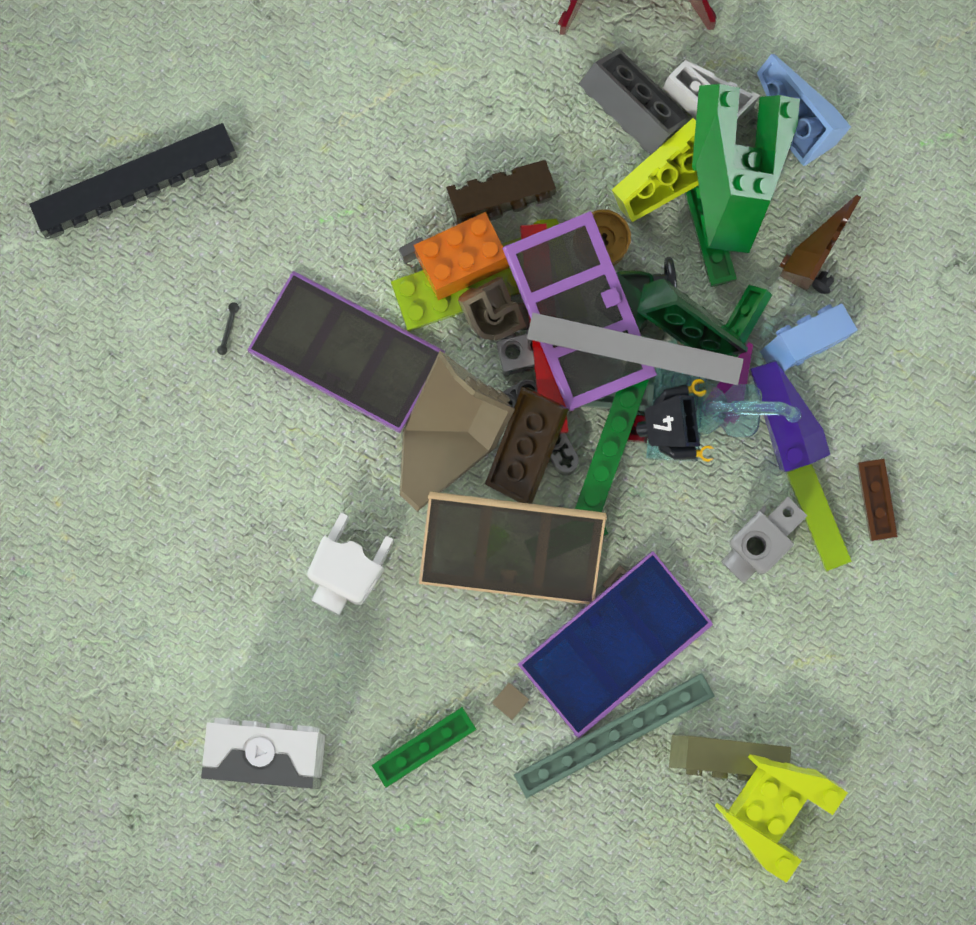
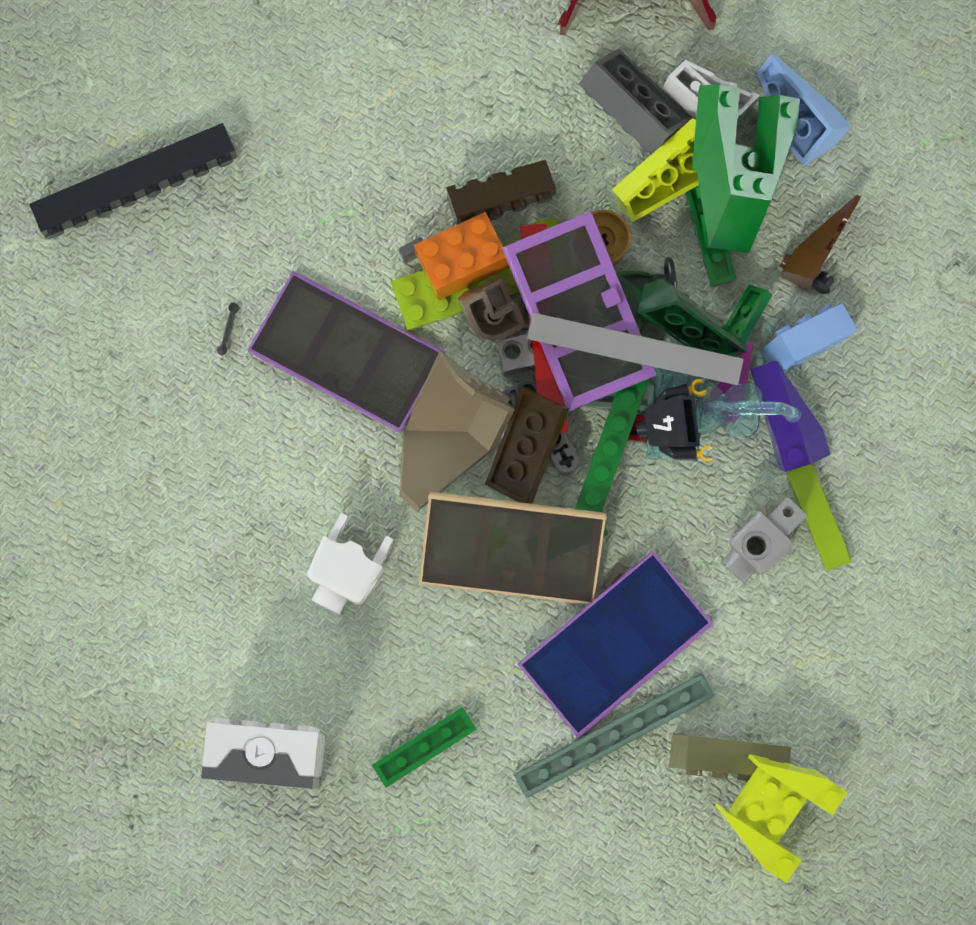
dark tan tile [492,683,529,720] -> none
reddish brown plate [857,459,898,542] -> none

